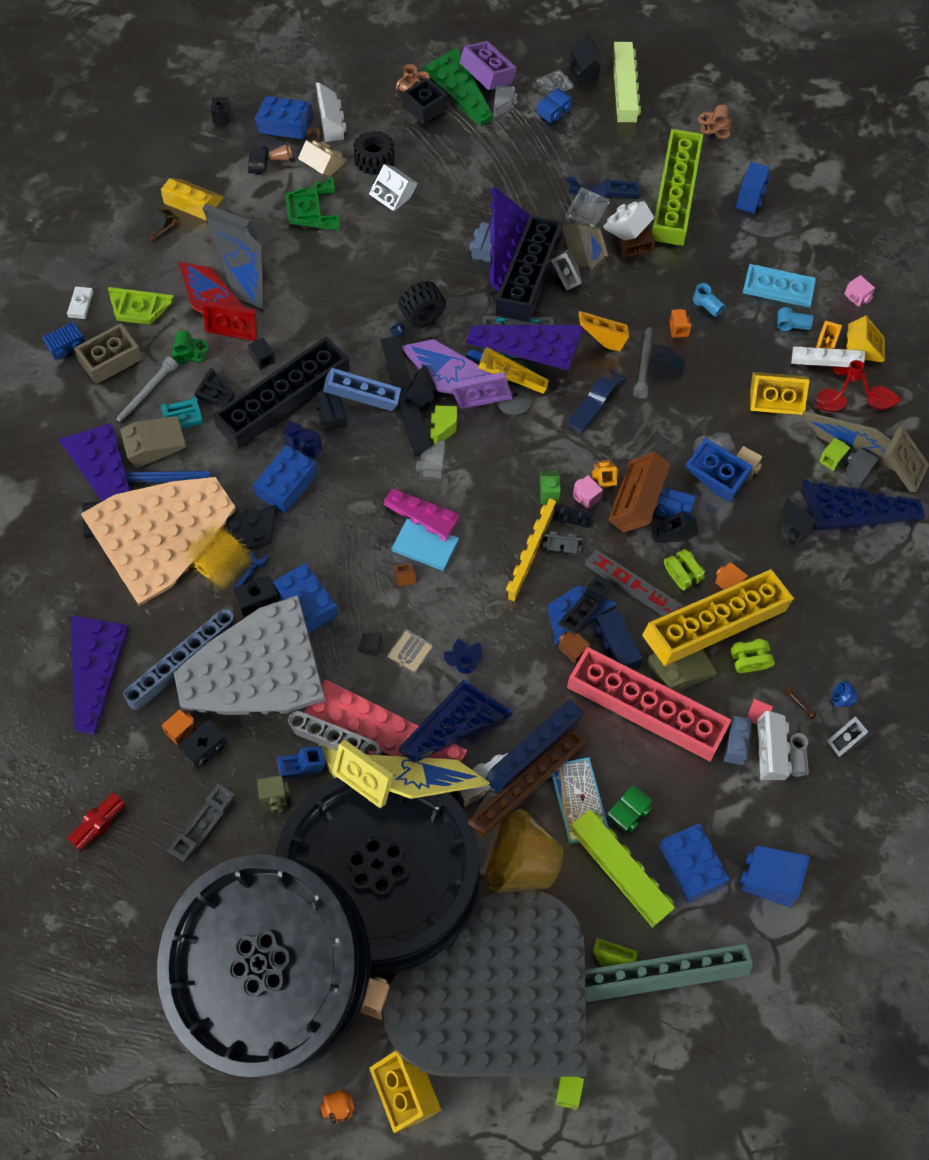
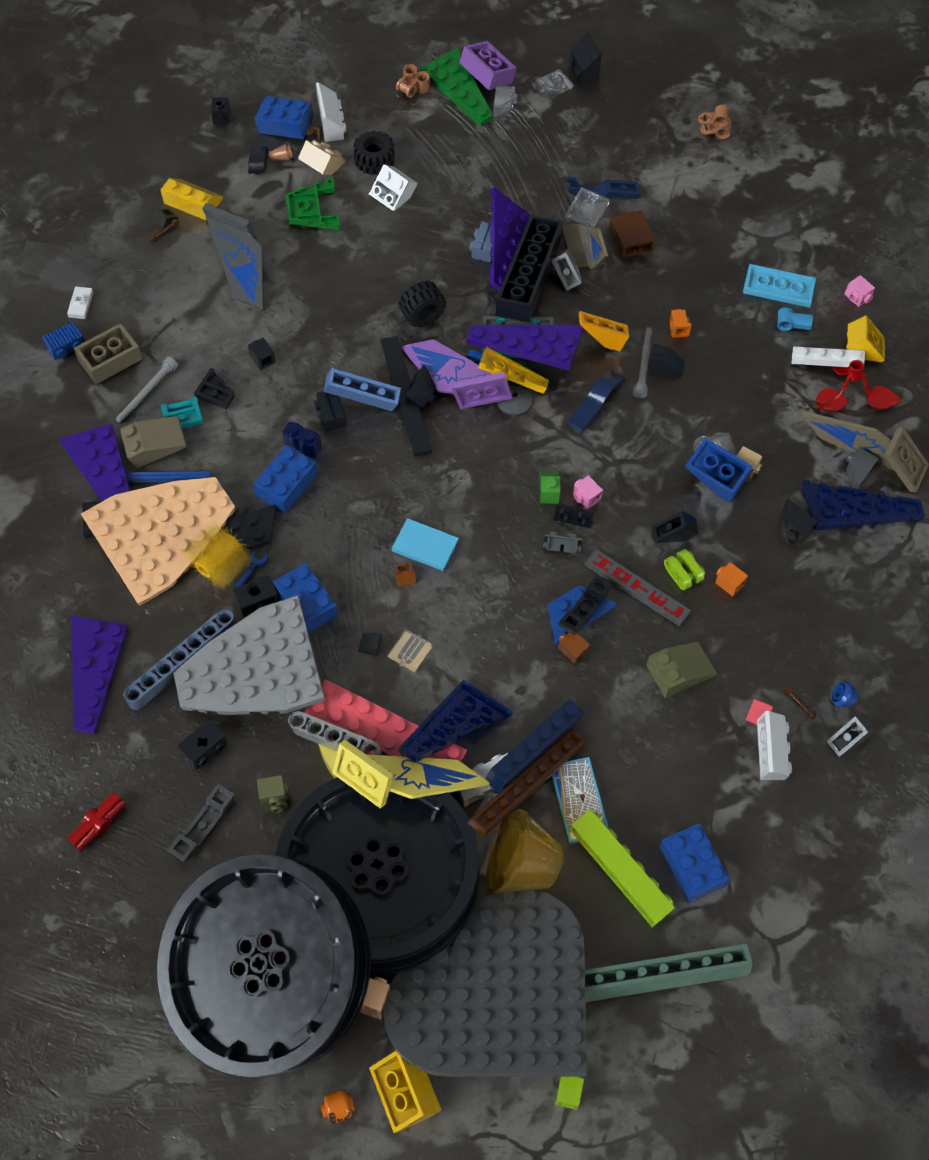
lime wing [108,287,174,325] -> none
orange brick [161,709,196,745] -> none
green piece [171,330,208,365] -> none
red piece [178,262,257,341] -> none
black brick [213,336,350,449] -> none
blue brick [276,746,326,780] -> none
dark pink wing [384,489,460,542] -> none
dark blue hinge [390,322,405,337] -> none
black brick [402,77,448,124] -> none
clear slope [416,440,445,481] -> none
lime slope [431,406,457,446] -> none
clear blue plate [444,639,482,674] -> none
yellow plate [506,498,556,602] -> none
blue brick [536,88,572,123] -> none
coral brick [567,647,732,762] -> none
light orange brick [592,460,619,488] -> none
lime slope [593,938,638,967] -> none
dark blue brick [594,609,642,670] -> none
white slope [603,201,654,241] -> none
green brick [606,785,653,834] -> none
dark orange piece [608,452,670,532] -> none
yellowish green brick [612,42,641,122] -> none
yellow brick [642,569,794,666] -> none
lime brick [652,129,703,246] -> none
blue brick [654,487,695,517] -> none
dark azure piece [693,283,726,317] -> none
sand blue brick [723,716,752,765] -> none
lime brick [730,638,775,673] -> none
blue brick [736,162,771,214] -> none
blue slope [740,846,810,908] -> none
yellow slope [750,372,809,415] -> none
light grey piece [787,733,809,777] -> none
light orange slope [816,320,842,349] -> none
lime brick [819,438,850,471] -> none

